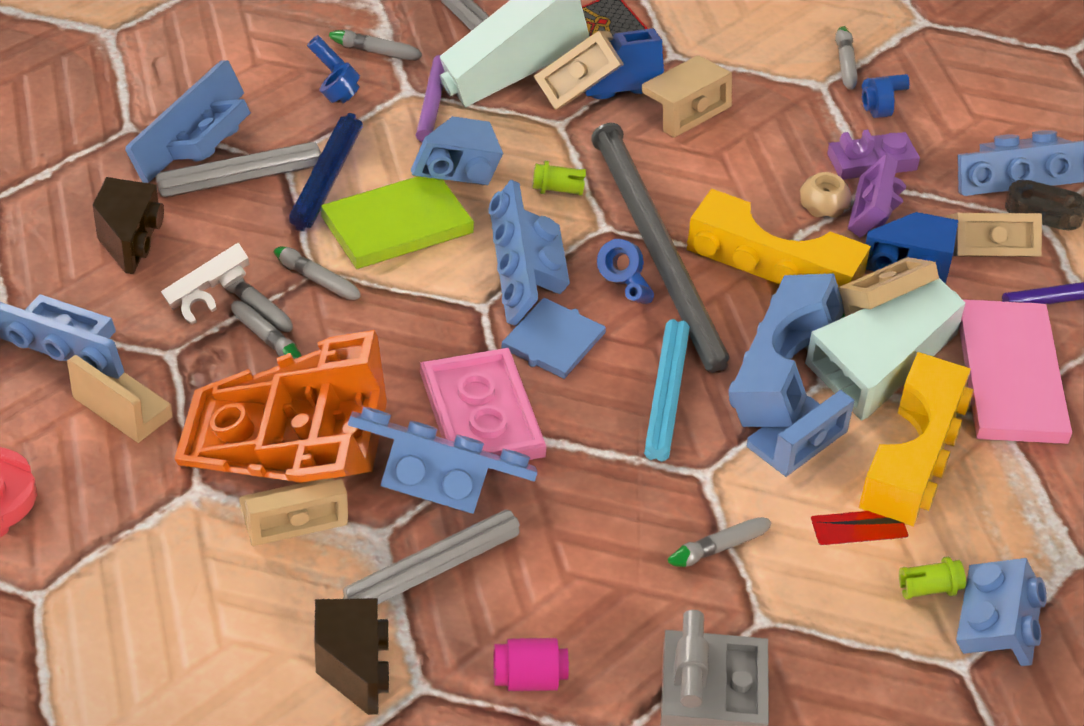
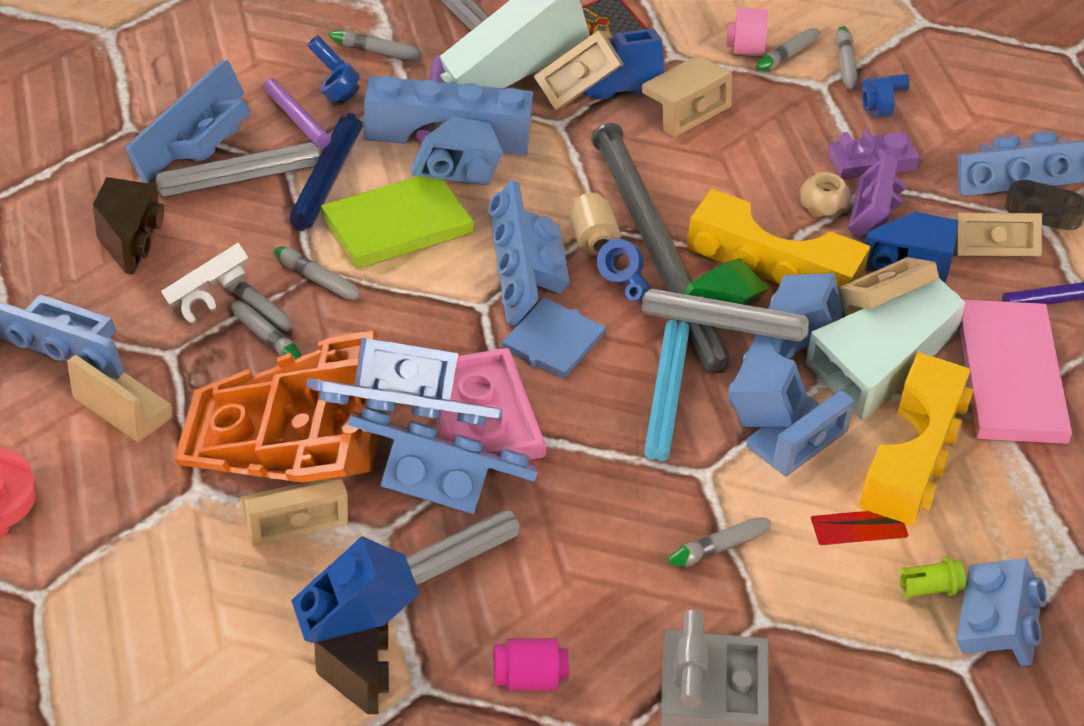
lime pin [532,161,586,196] -> none
none -> medium lavender bar [263,78,331,148]
none -> blue slope [291,536,420,643]
none -> bracket [306,337,502,426]
none -> medium blue arch [364,76,533,156]
none -> tan brick [570,193,621,256]
none -> light grey axle [641,289,809,342]
none -> green slope [683,258,769,305]
none -> bright pink plate [726,7,768,56]
none -> light grey piece [756,28,820,72]

